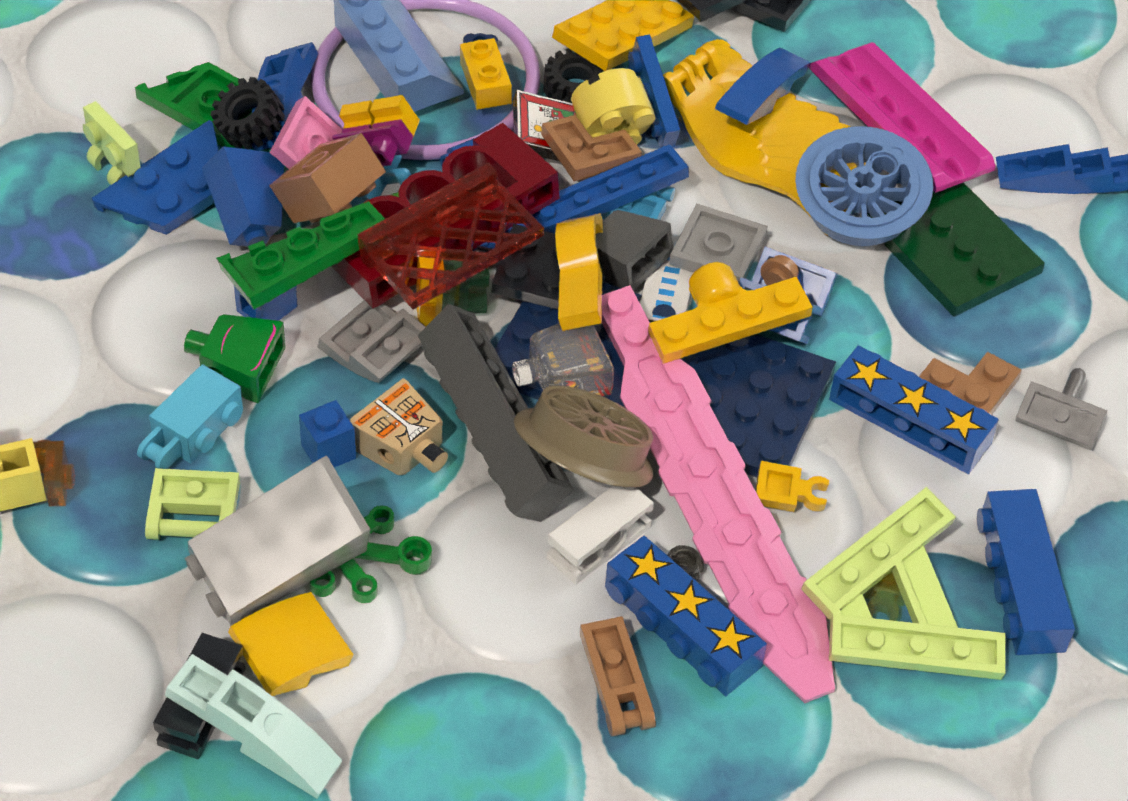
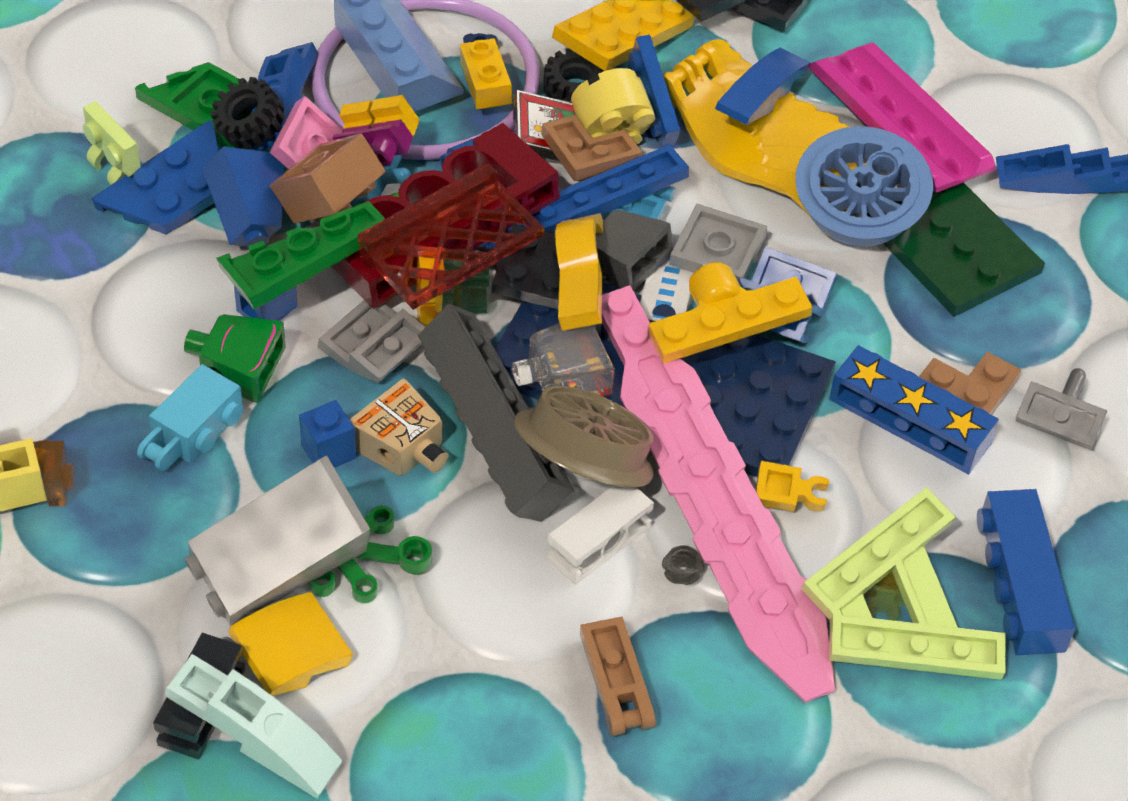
yellowish green plate [145,468,240,540] -> none
blue brick [605,535,767,697] -> none
medium nougat plate [761,255,799,286] -> none

